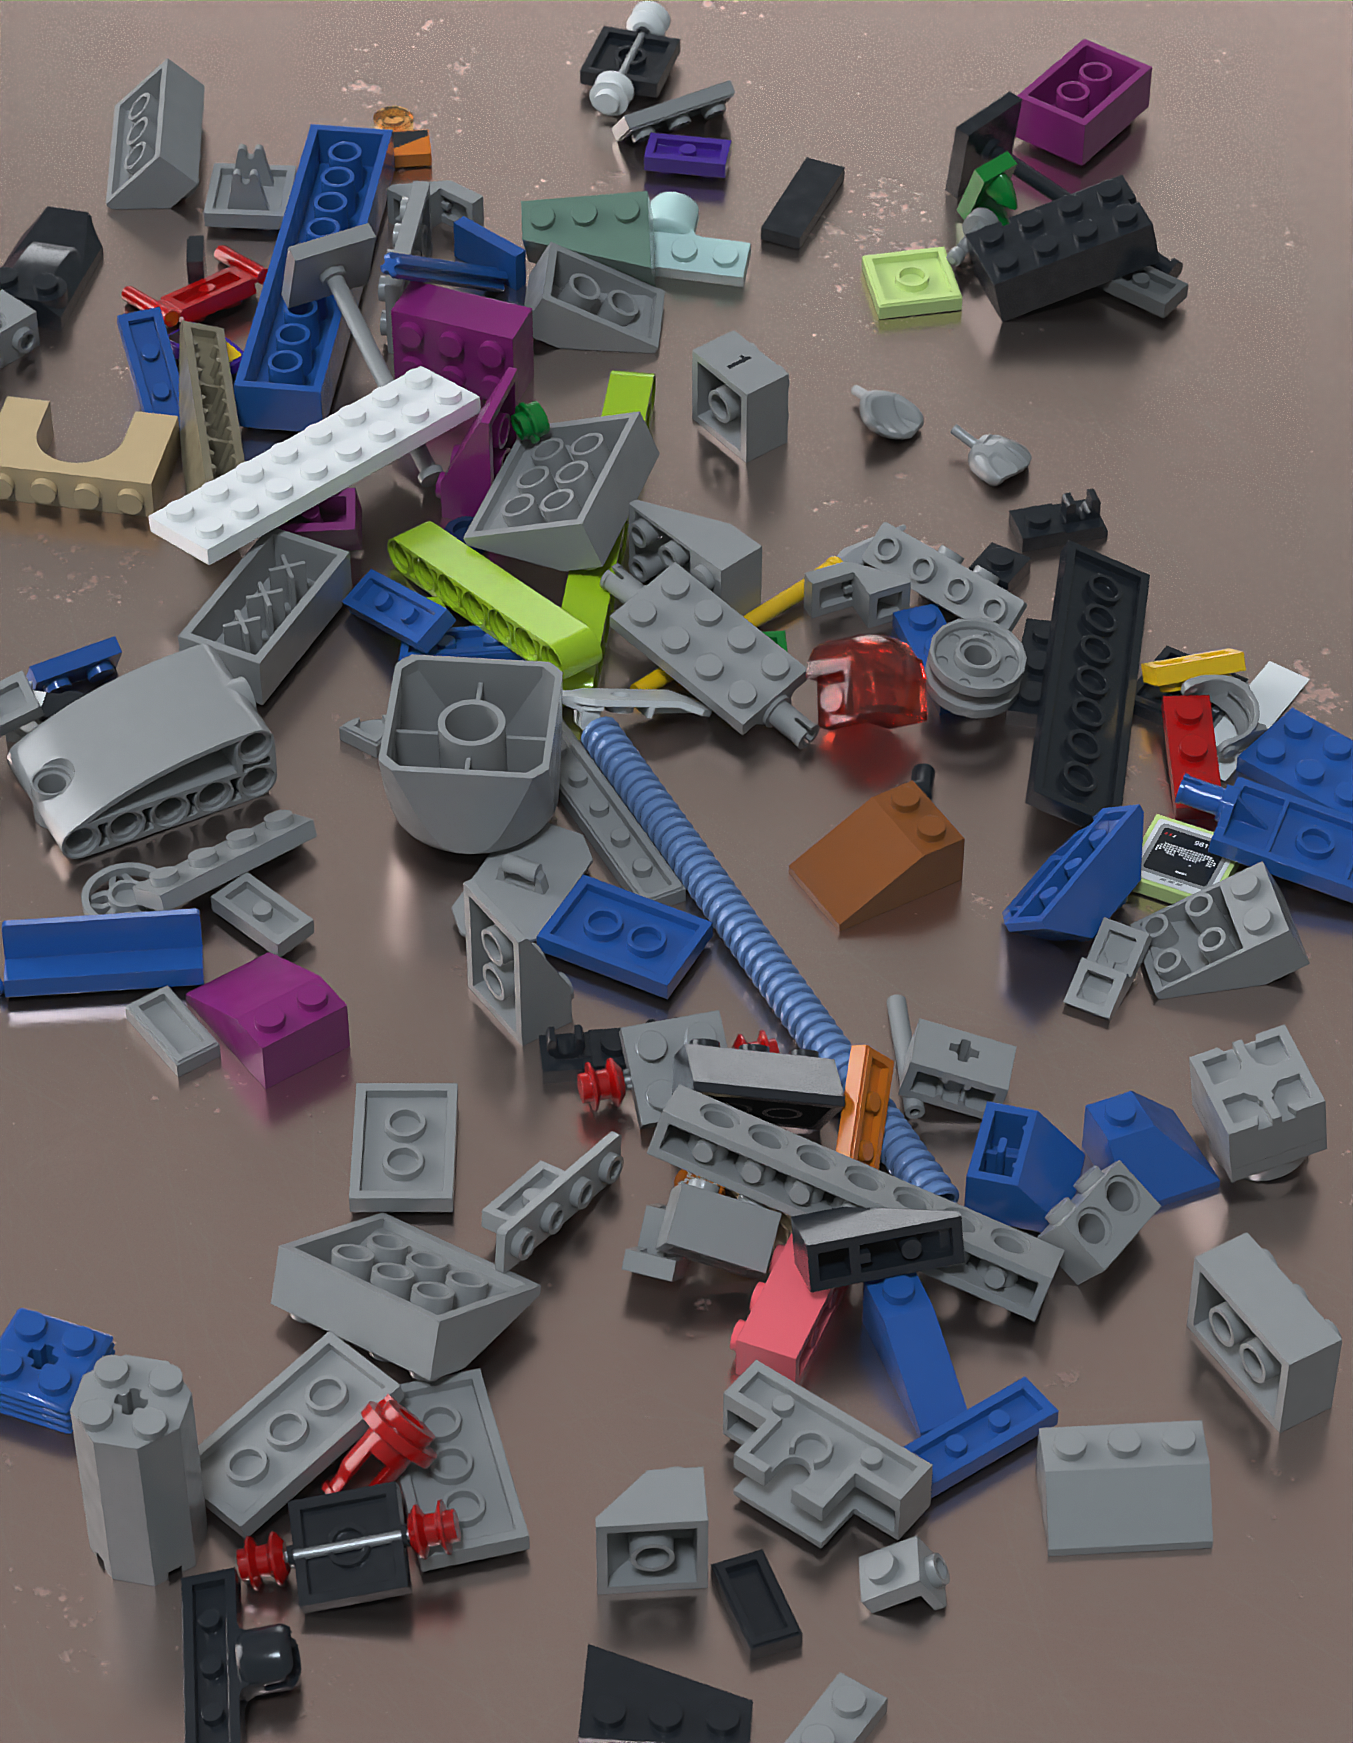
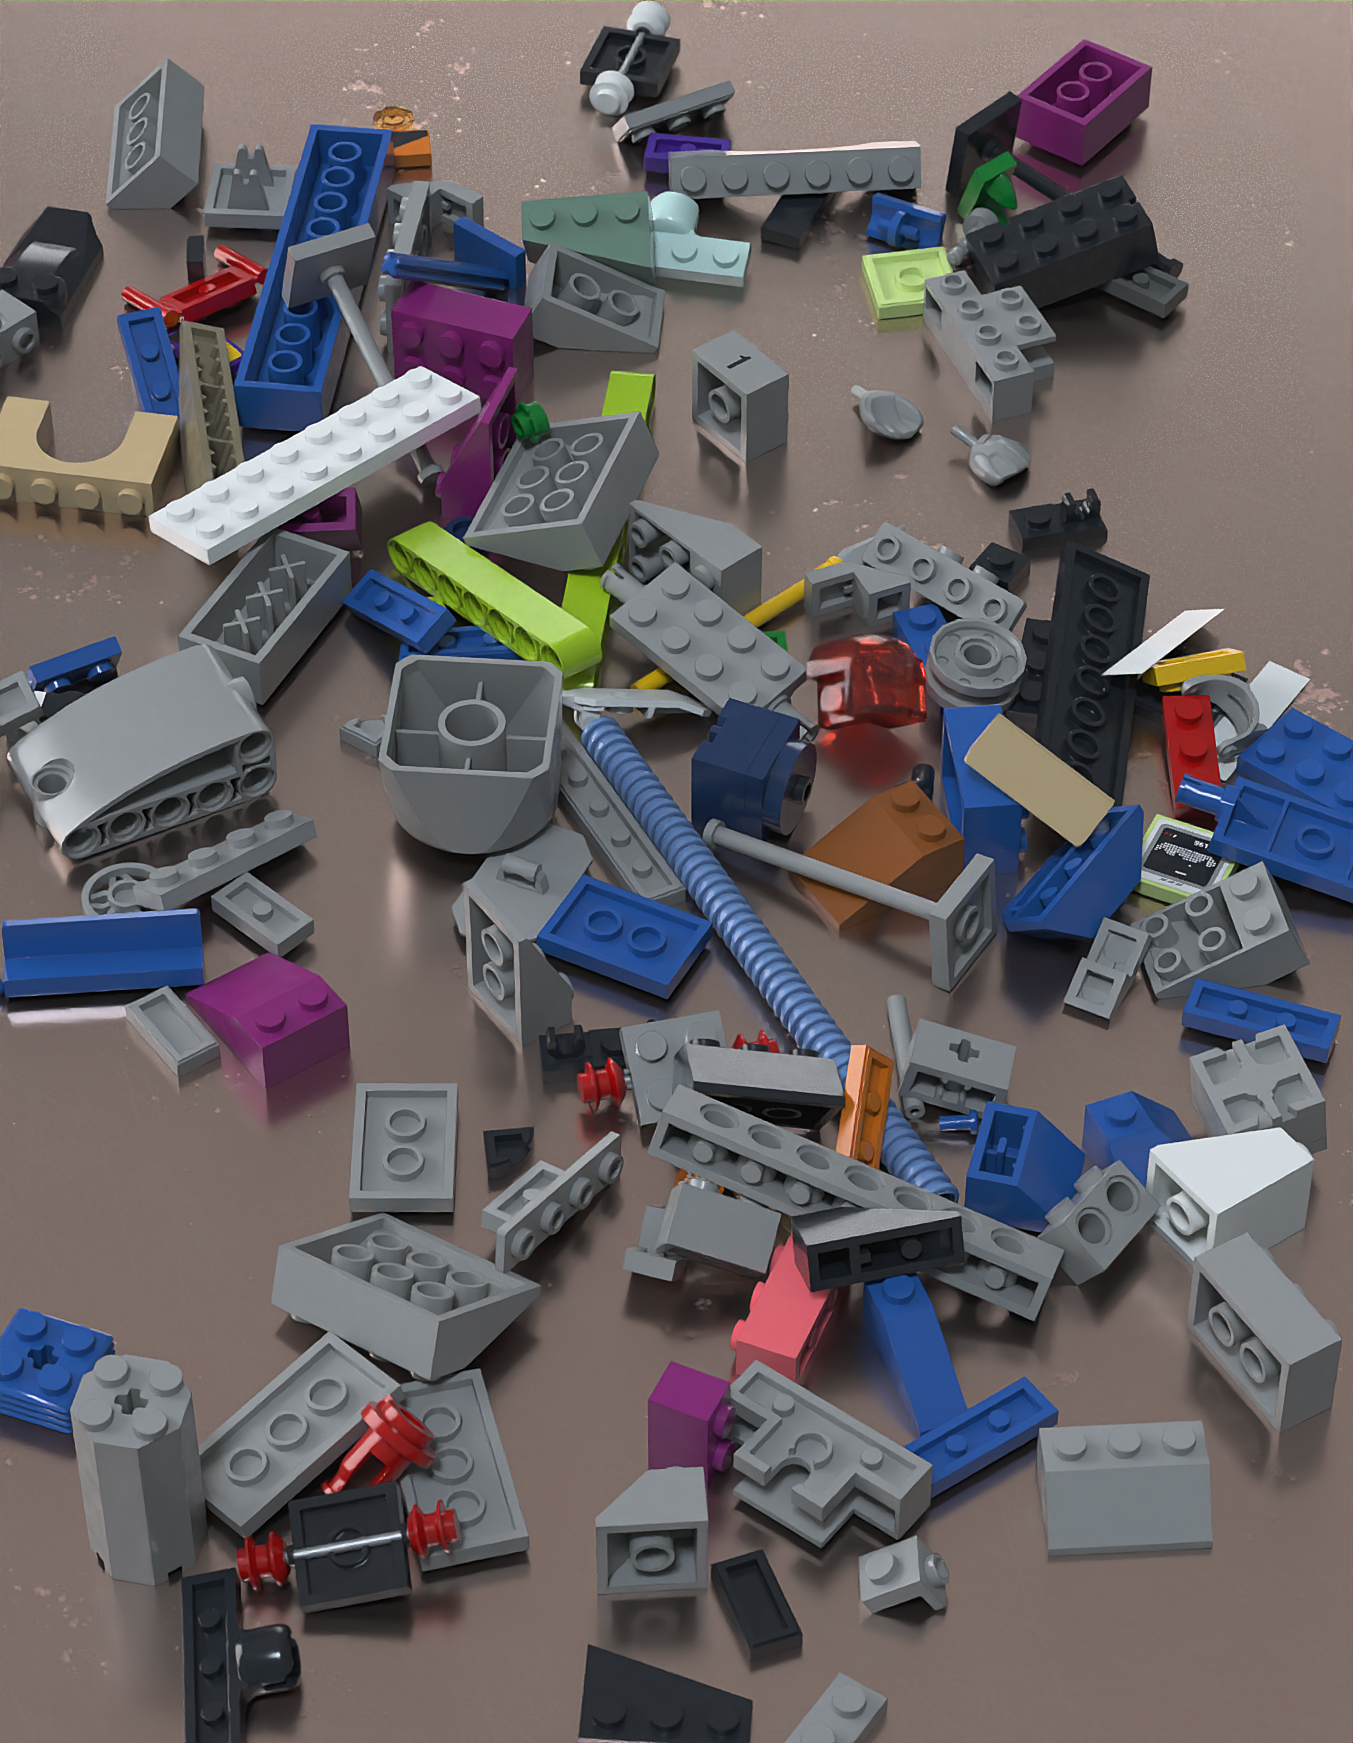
none -> black tile [483,1127,534,1181]
none -> magenta brick [648,1361,736,1489]
none -> light grey arch [668,141,922,199]
none -> dark blue piece [691,698,817,842]
none -> light grey tile [702,818,997,992]
none -> blue hips [866,193,947,250]
none -> light grey piece [923,270,1056,422]
none -> blue piece [940,704,1030,875]
none -> blue piece [940,1110,979,1135]
none -> tan slope [964,713,1115,848]
none -> white sticker [1102,609,1224,675]
none -> white slope [1146,1127,1315,1267]
none -> blue plate [1181,978,1341,1063]

